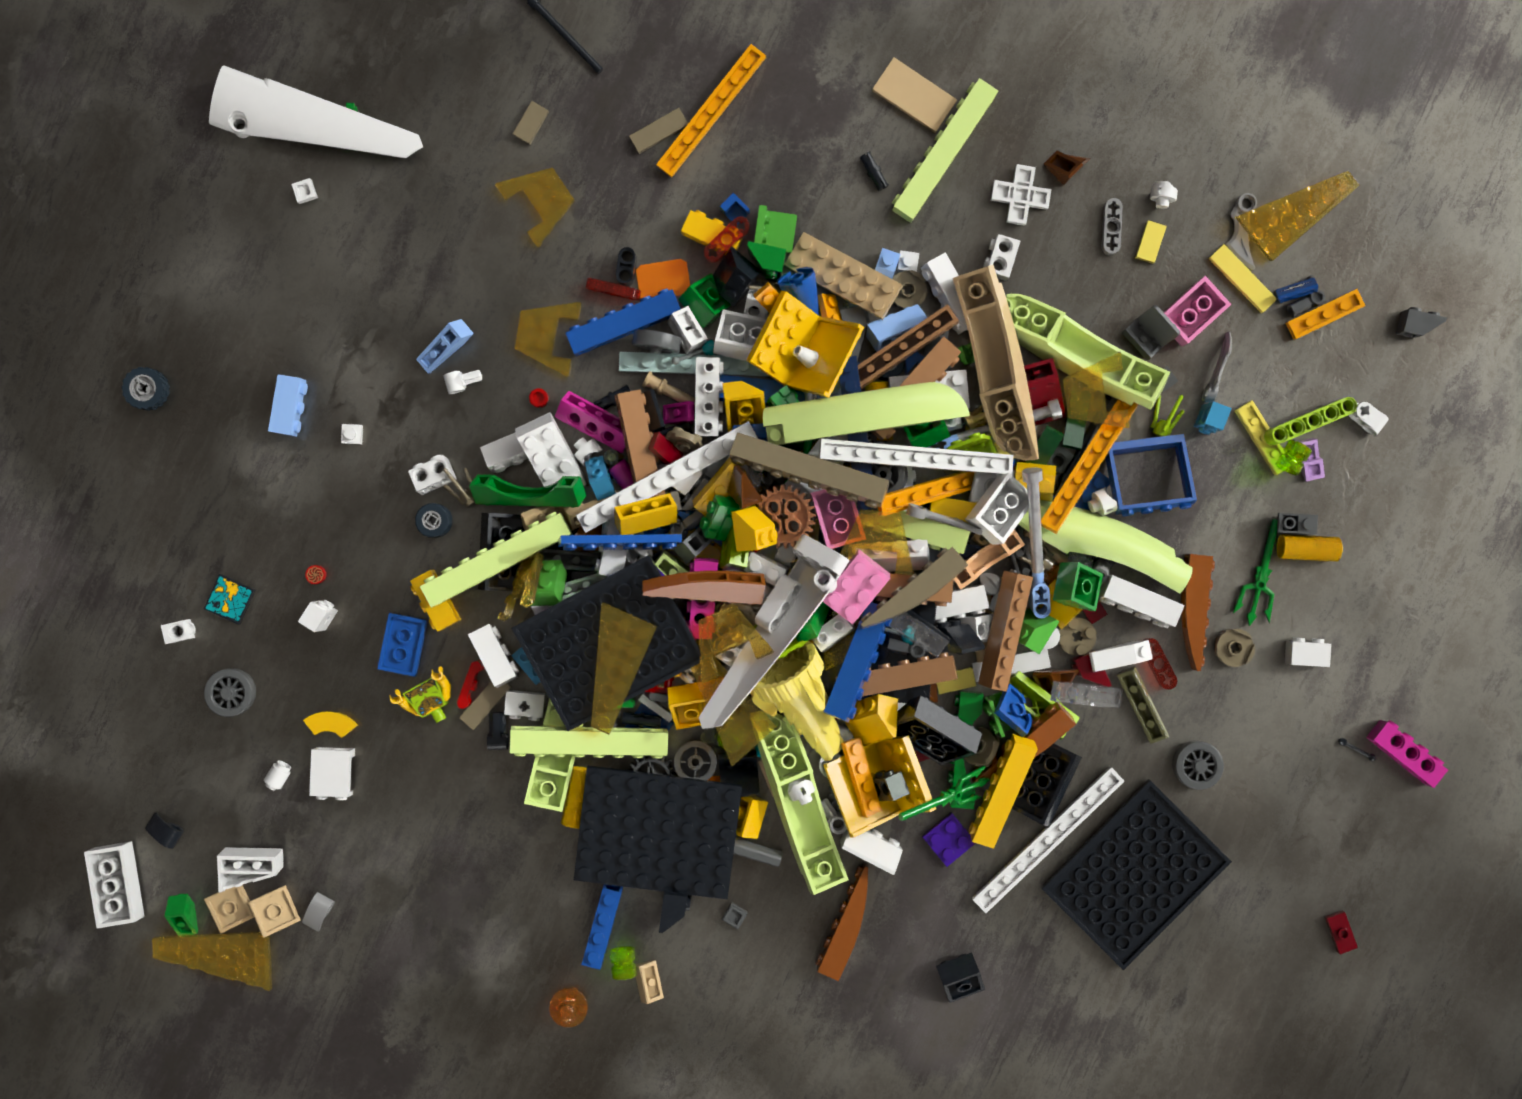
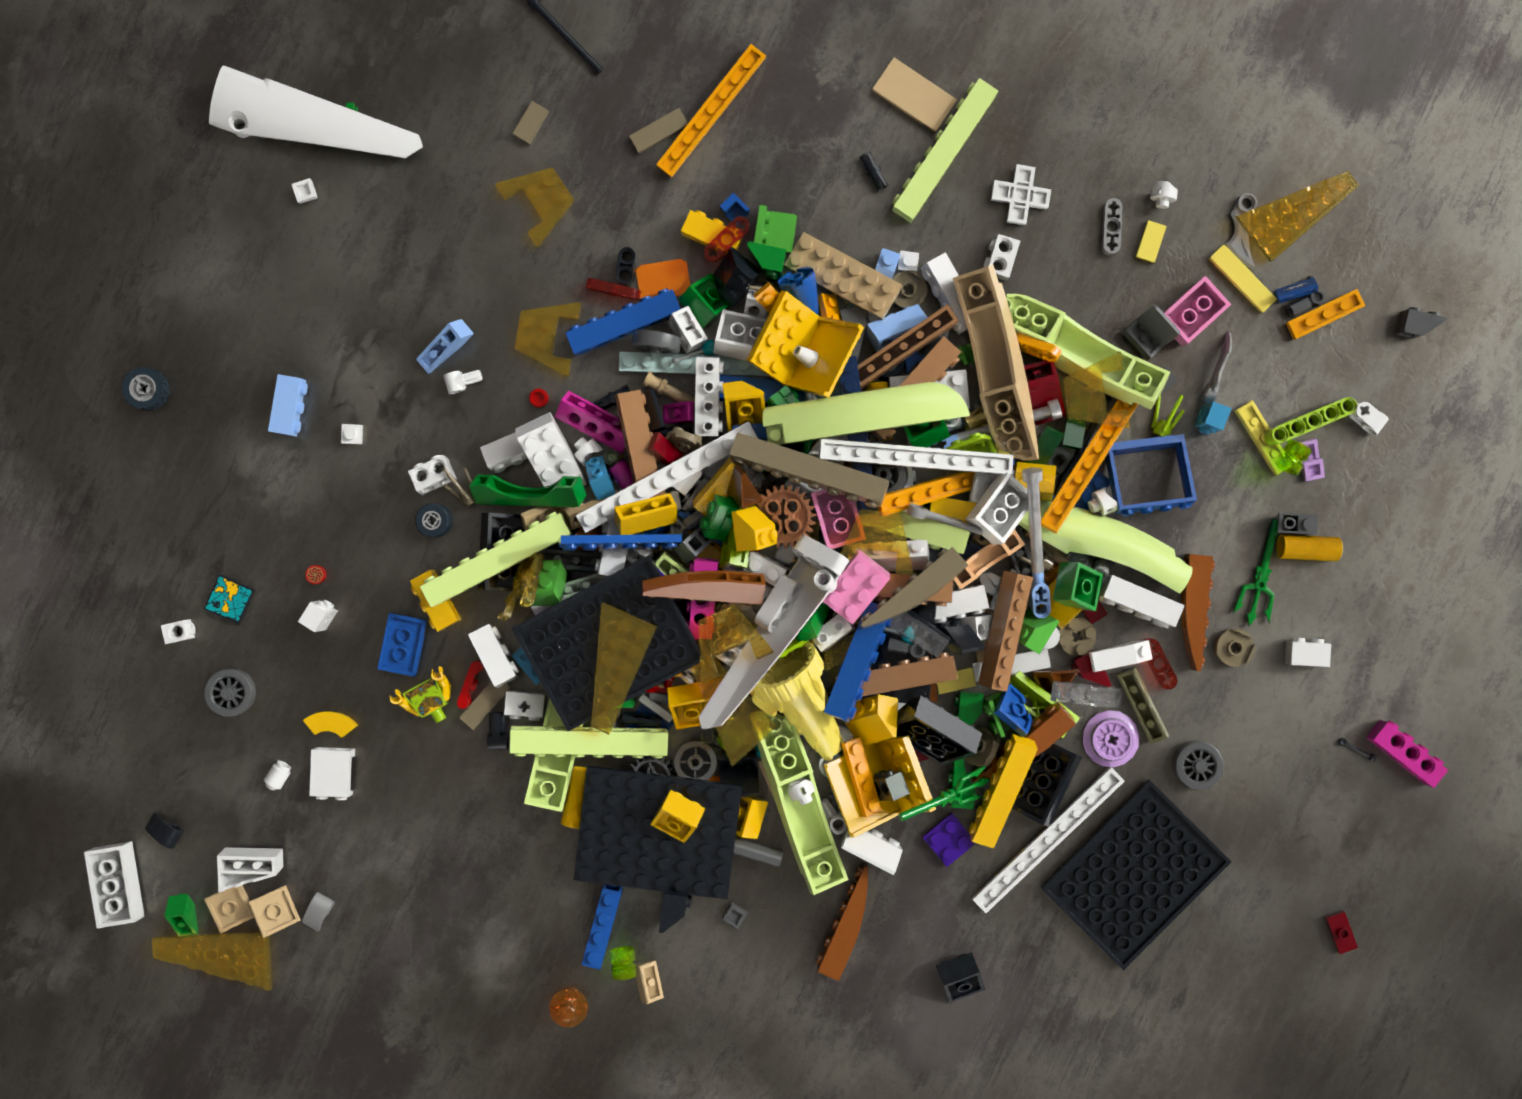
reddish brown slope [1044,151,1091,185] -> none
none -> yellow slope [650,790,705,843]
none -> light orange beam [1016,332,1062,362]
none -> lavender piece [1082,710,1140,767]

